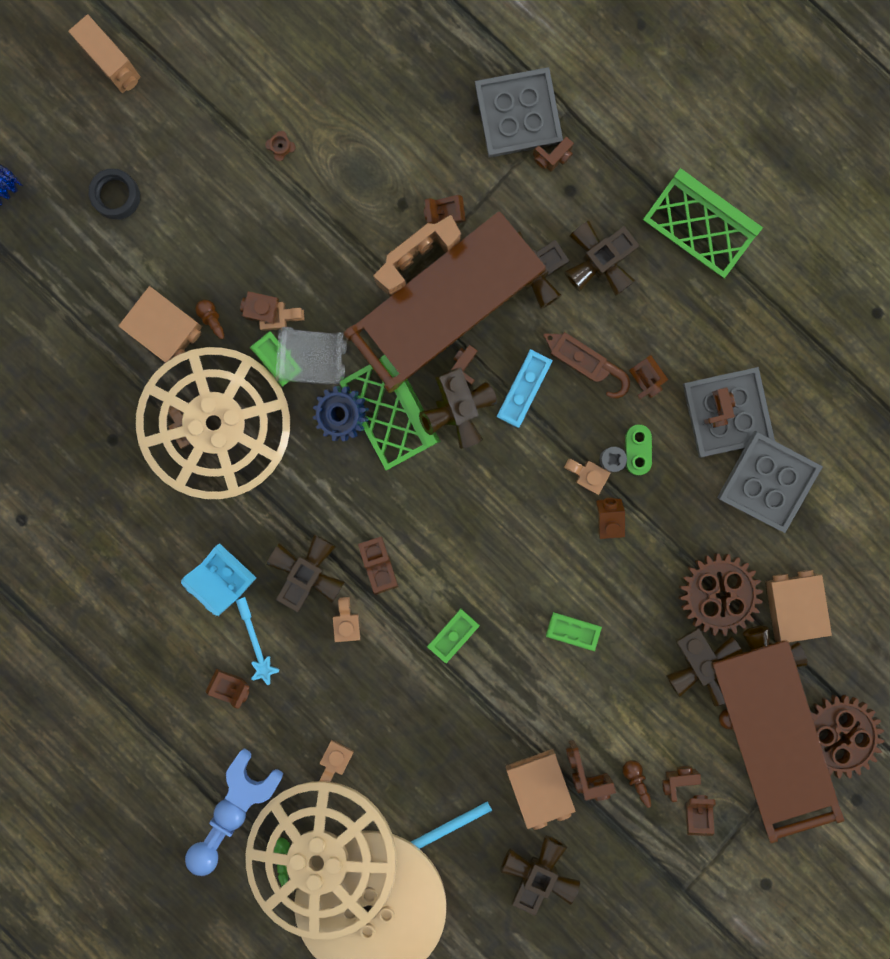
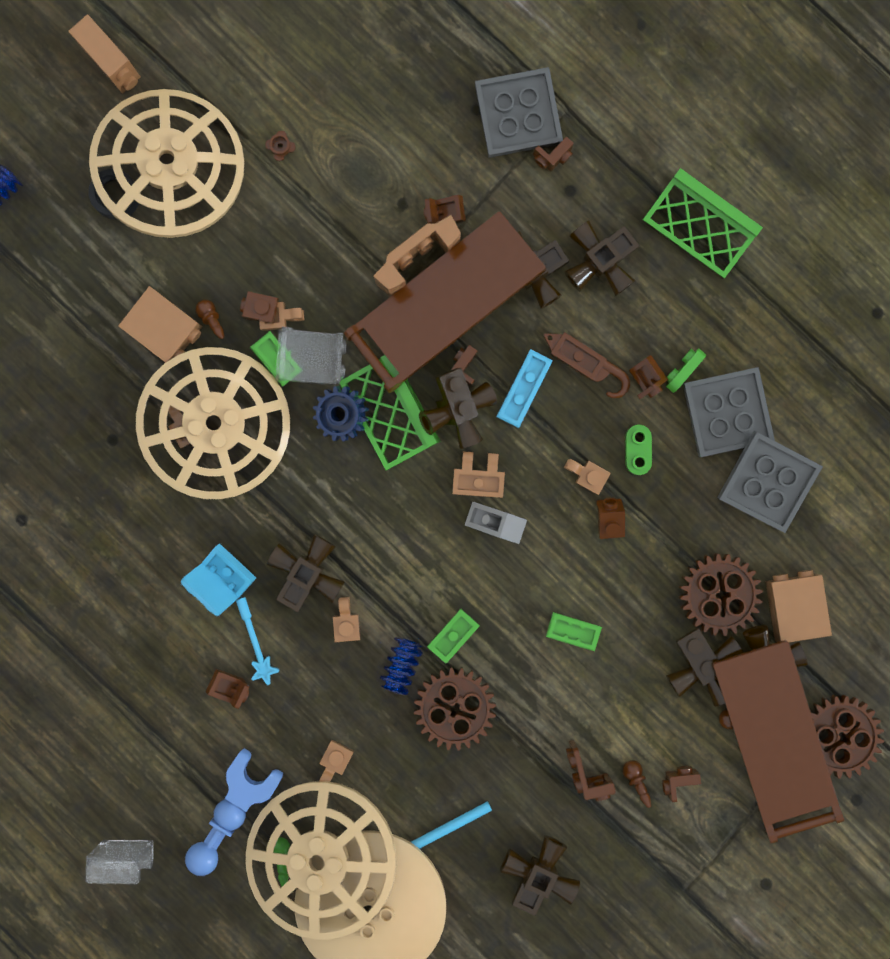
reddish brown slope [358,536,399,595] -> none
medium nougat brick [506,749,576,830] -> none
dark grey wheel [599,447,627,472] -> none
reddish brown bracket [685,795,715,836] -> none
reddish brown bracket [704,387,735,428] -> none
none -> clear panel [86,840,153,883]
none -> tan dish [89,89,244,238]
none -> clear blue piece [380,637,423,695]
none -> reddish brown gear [414,667,496,751]
none -> medium nougat plate [452,451,505,498]
none -> light grey slope [465,502,527,544]
none -> bright green plate [666,348,706,393]

